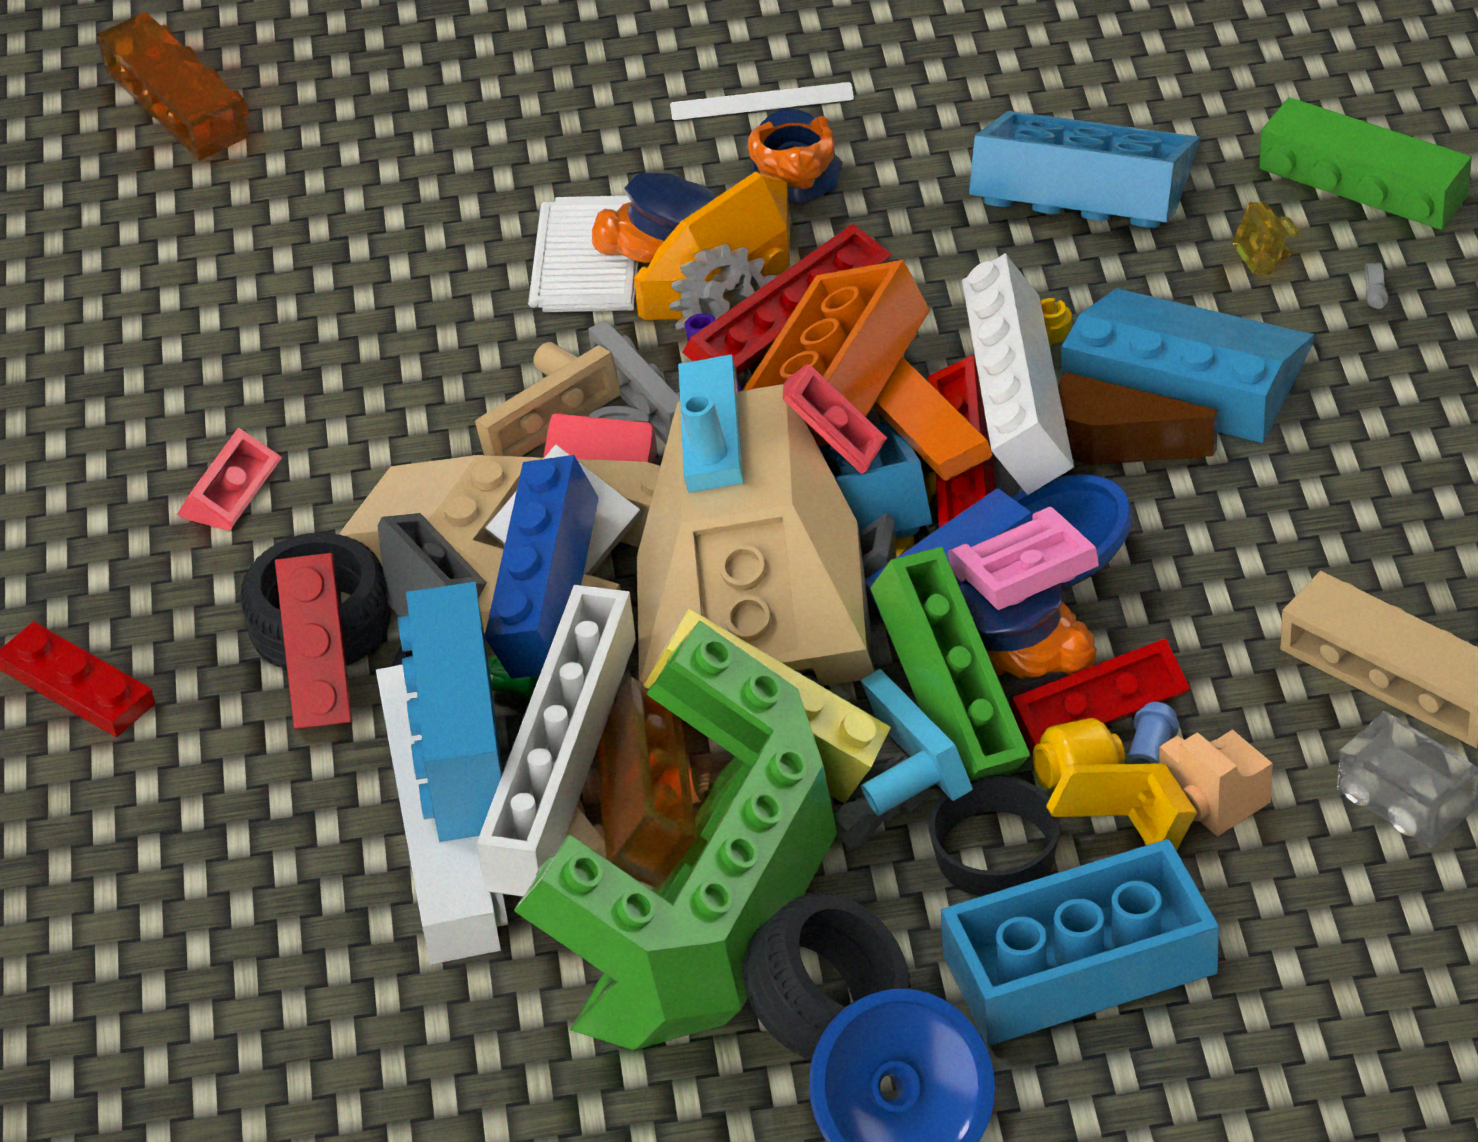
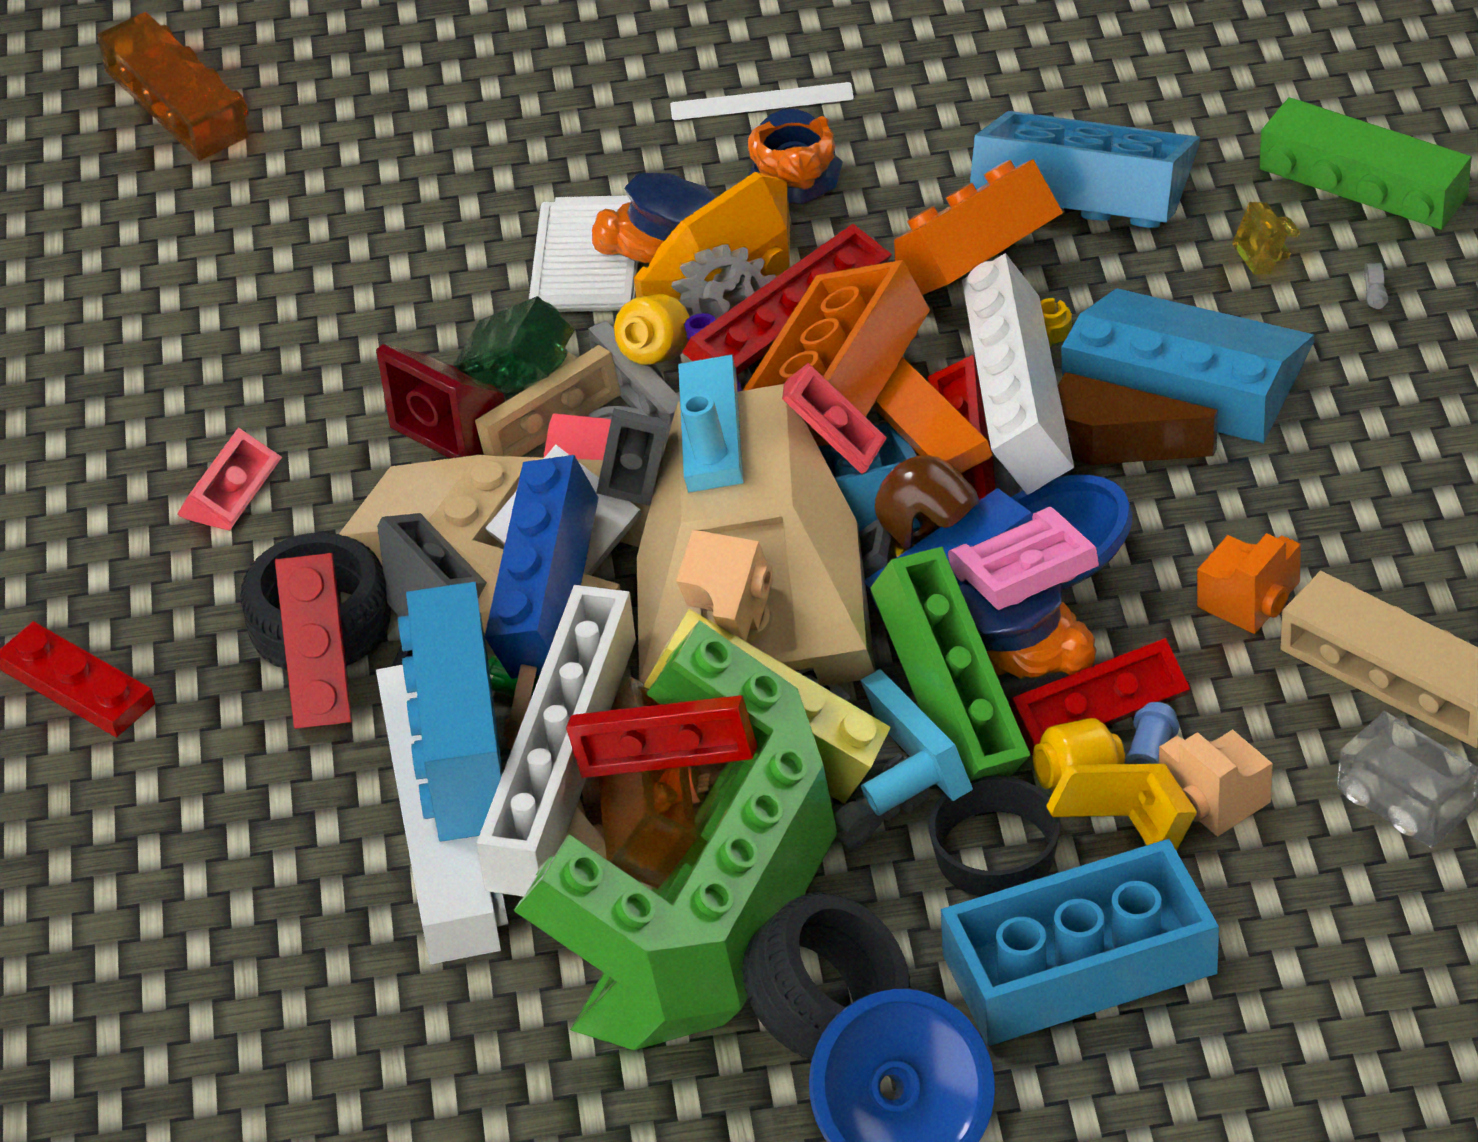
none -> dark red slope [376,344,505,459]
none -> clear green brick [453,296,575,394]
none -> light nougat piece [504,664,537,750]
none -> red plate [566,695,757,778]
none -> dark grey slope [596,408,669,506]
none -> yellow head [614,294,690,365]
none -> light nougat brick [676,529,773,642]
none -> reddish brown helmet [875,455,980,550]
none -> orange slope [894,159,1063,295]
none -> orange brick [1197,533,1301,634]

